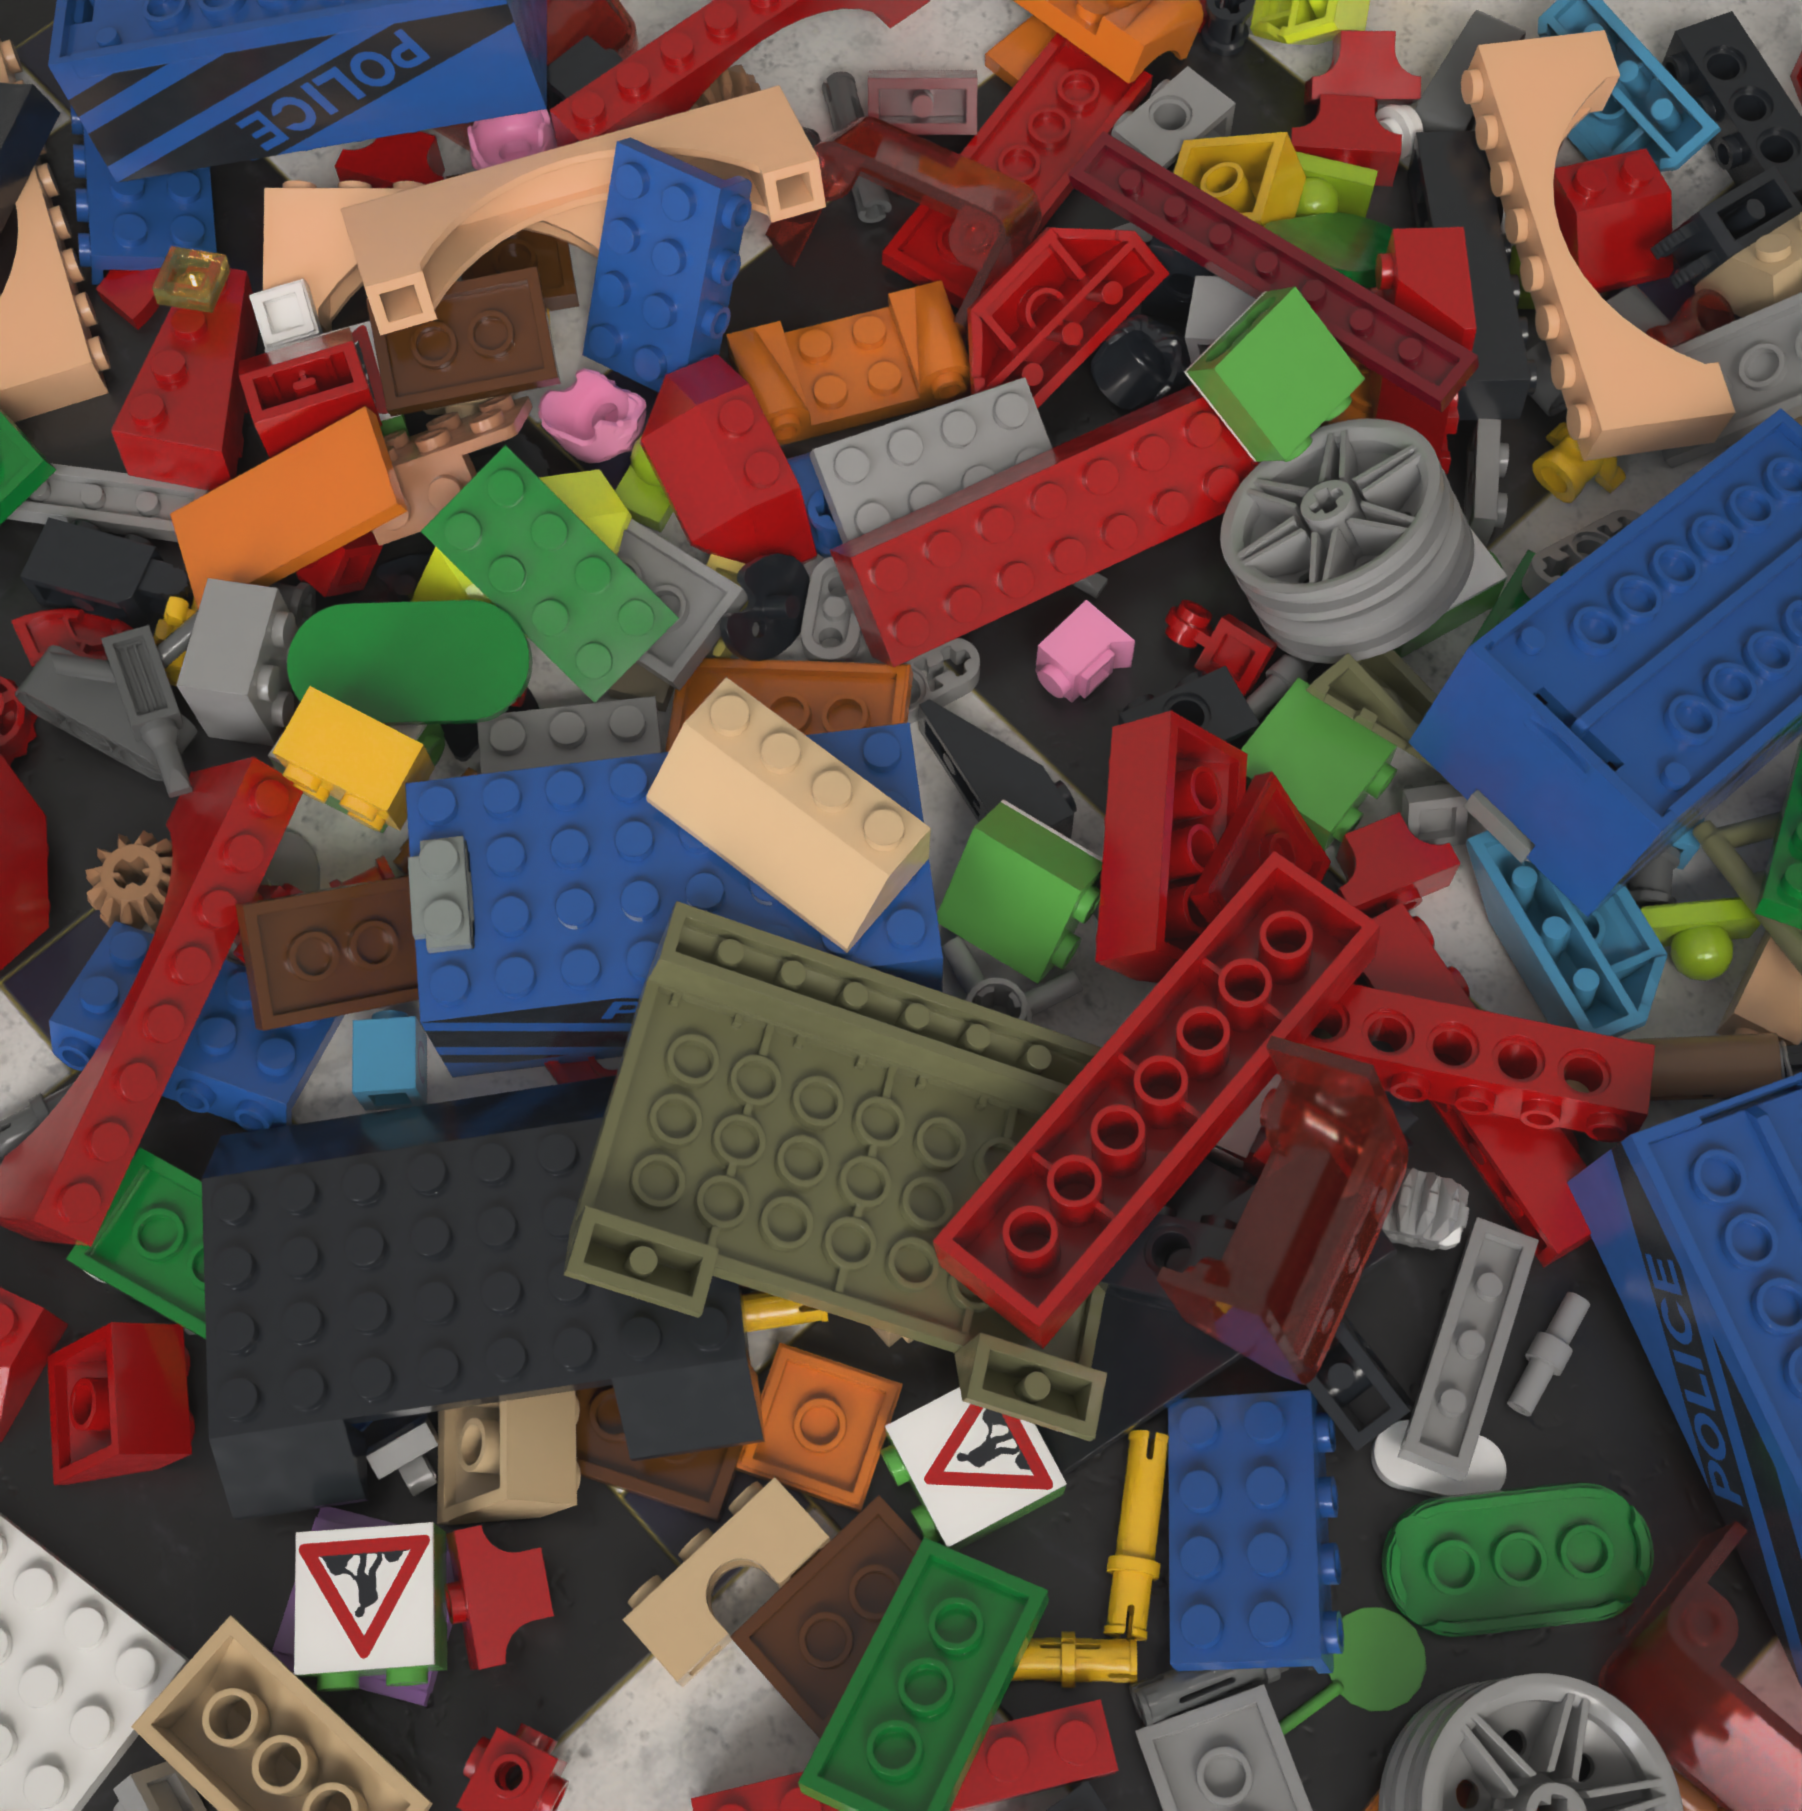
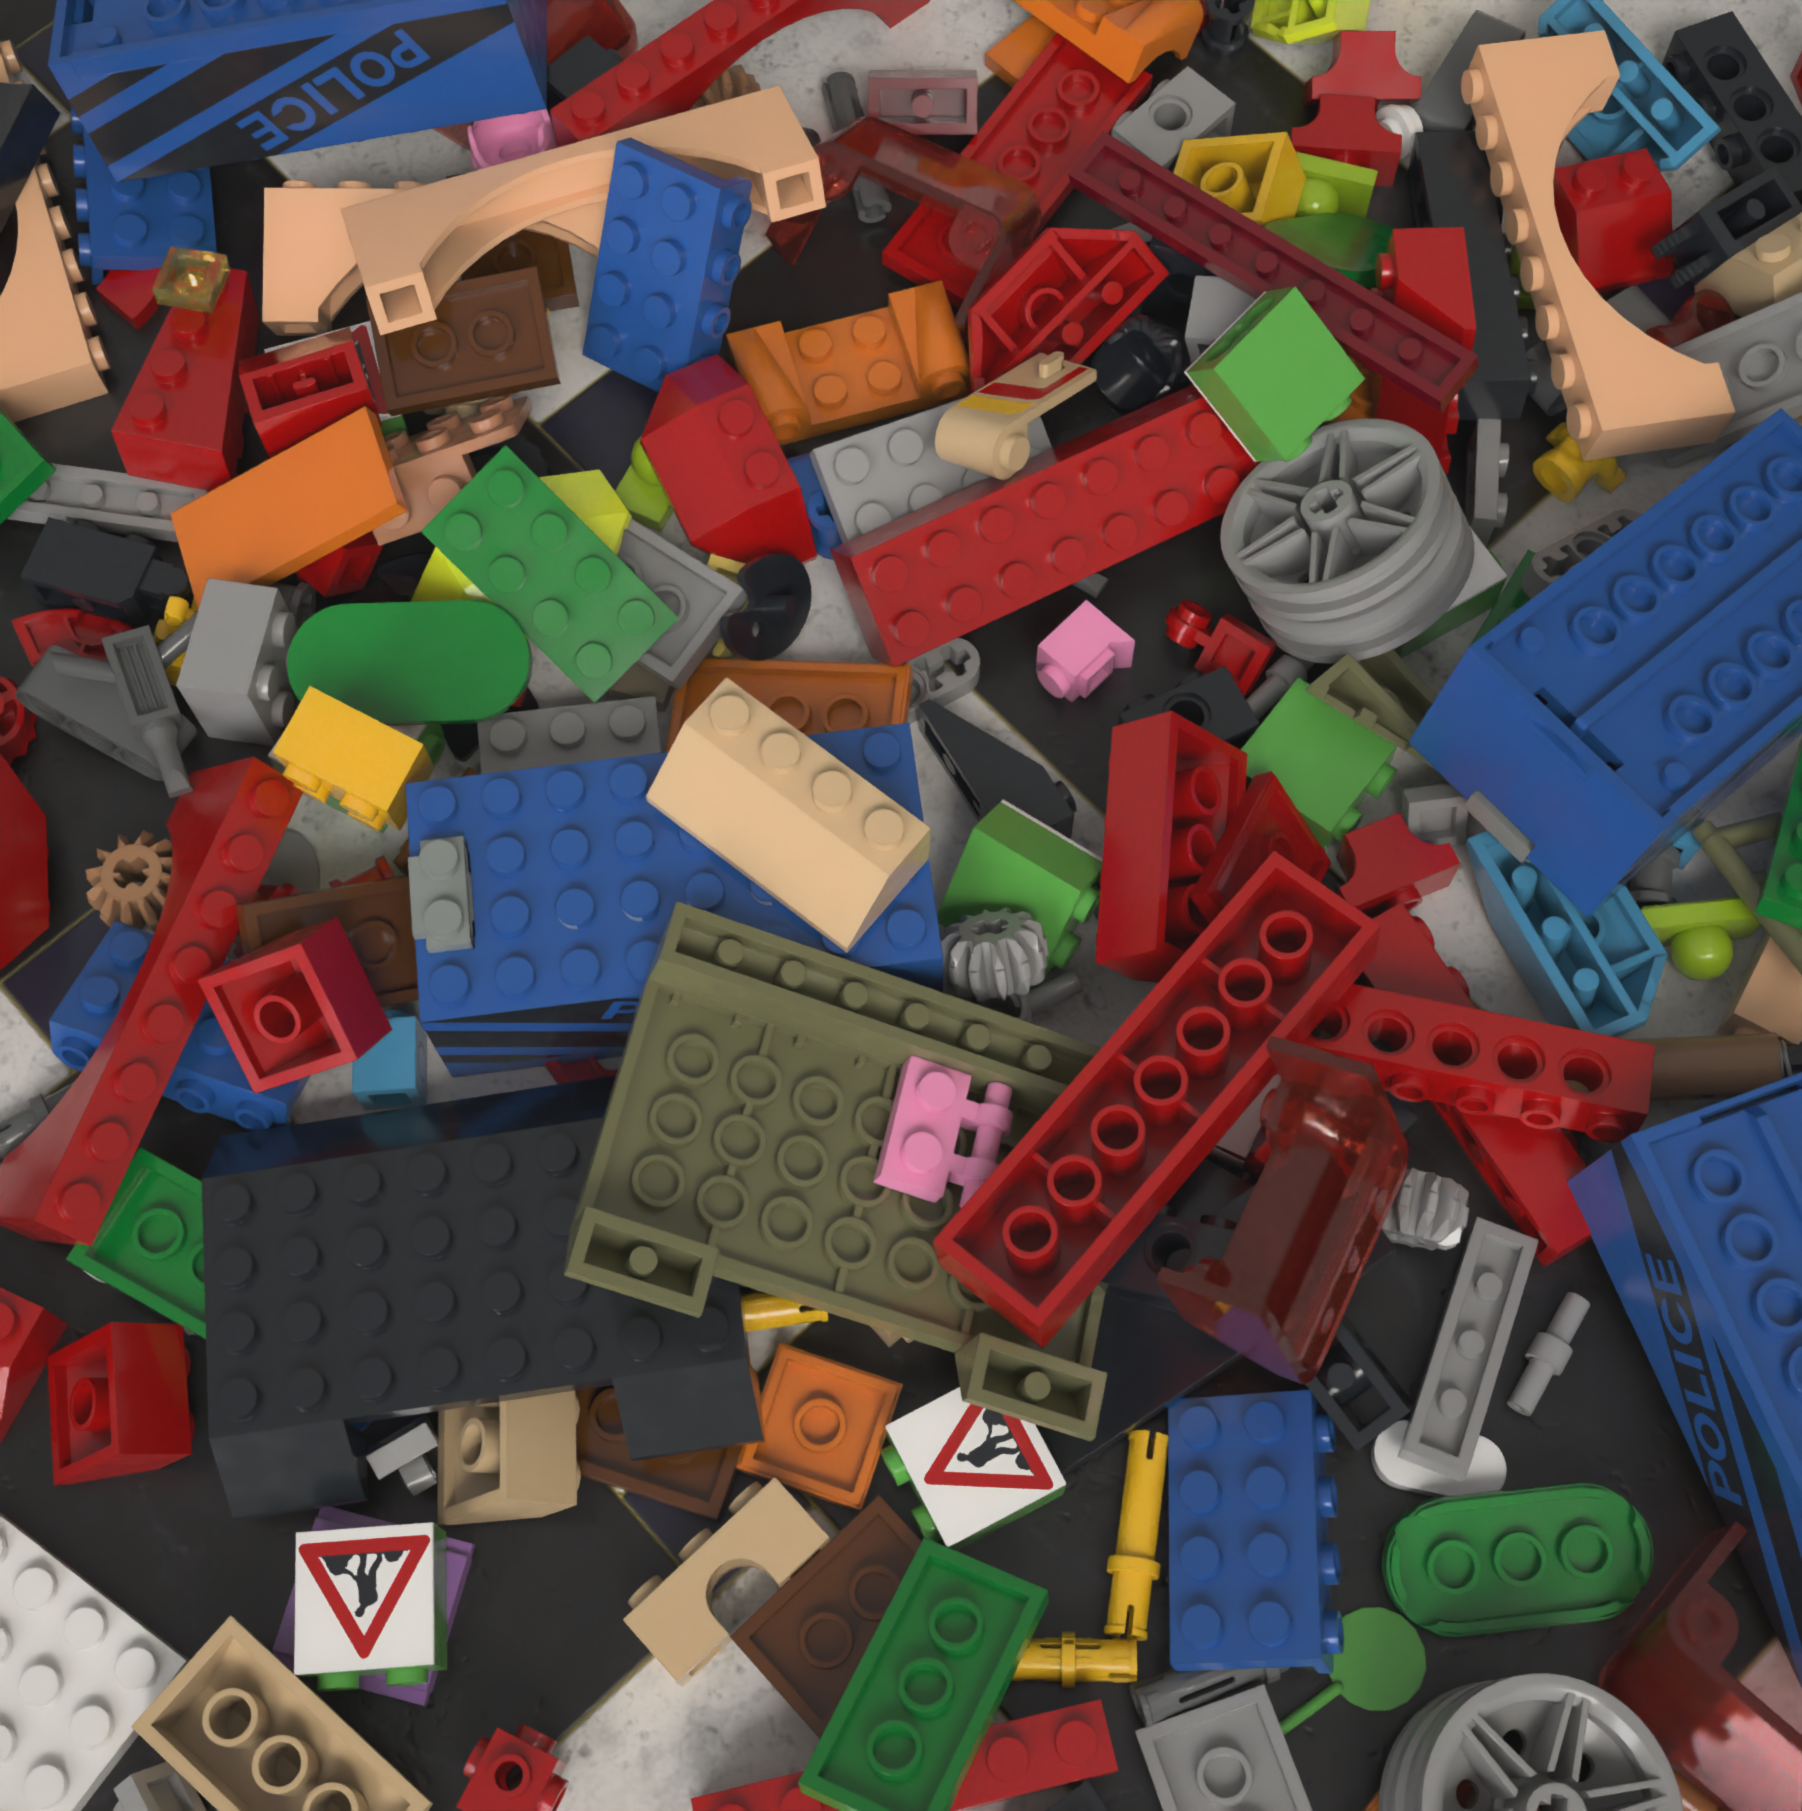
white tile [249,279,323,349] -> none
red brick [335,131,445,188] -> none
red brick [444,1525,554,1670] -> none
bright pink hair [538,368,647,463] -> none
light grey plate [801,556,862,662] -> none
none -> red slope [197,916,393,1094]
none -> bright pink plate [873,1055,1014,1208]
none -> tan door [935,351,1097,480]
none -> light grey gear [941,907,1049,1003]

